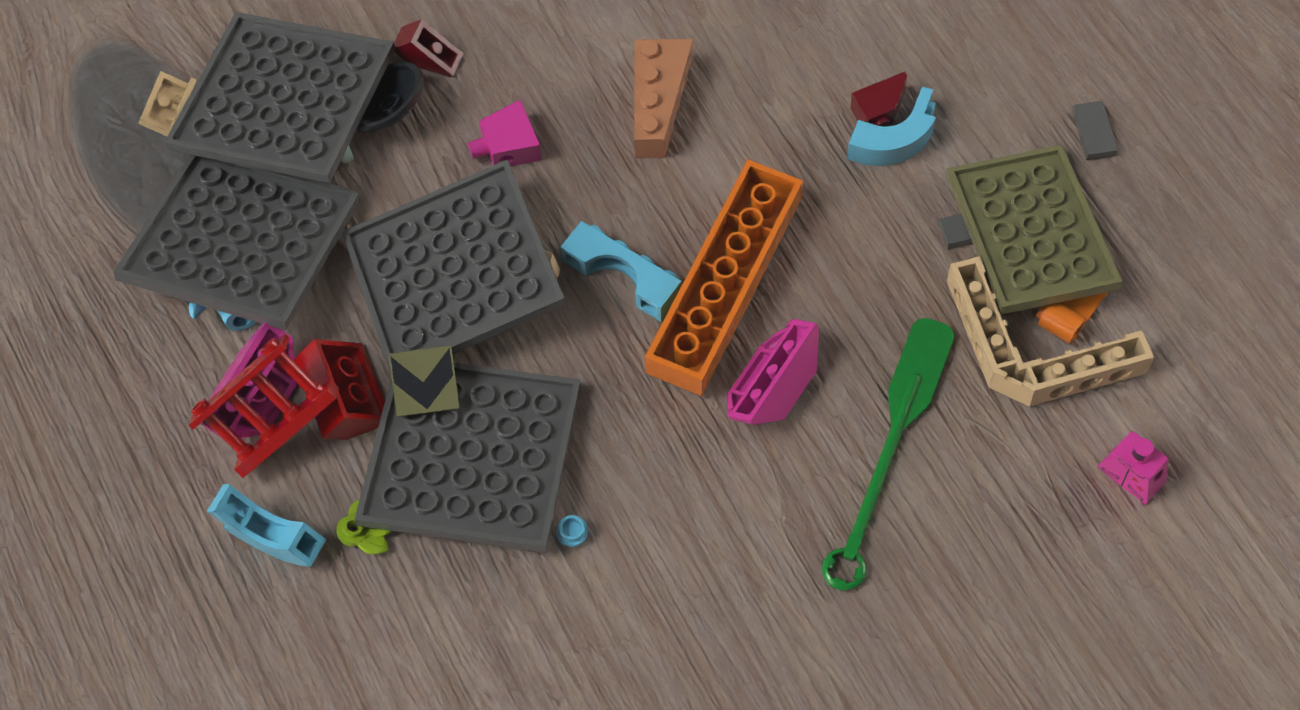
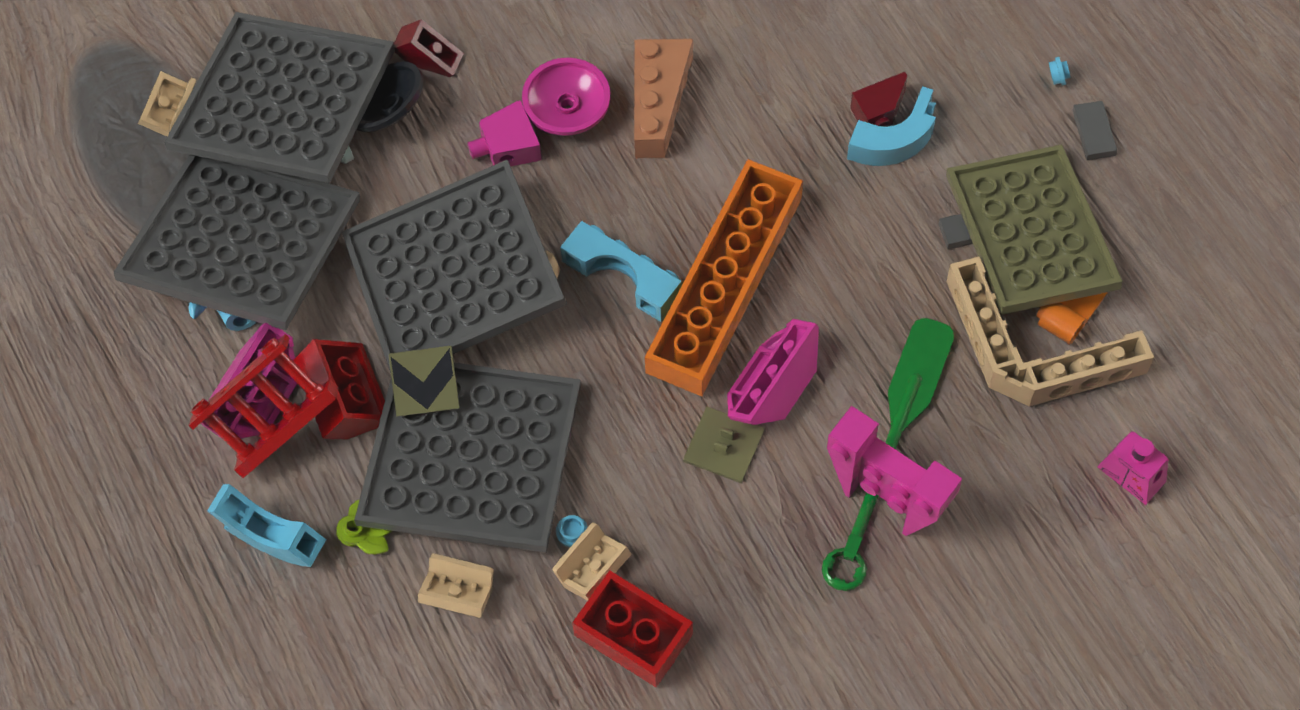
none -> tan bracket [418,553,494,618]
none -> dark pink dish [522,58,611,136]
none -> tan bracket [552,522,631,601]
none -> red brick [572,570,693,688]
none -> olive piece [683,407,765,484]
none -> dark pink wedge [827,405,962,536]
none -> medium azure plate [1048,57,1071,86]

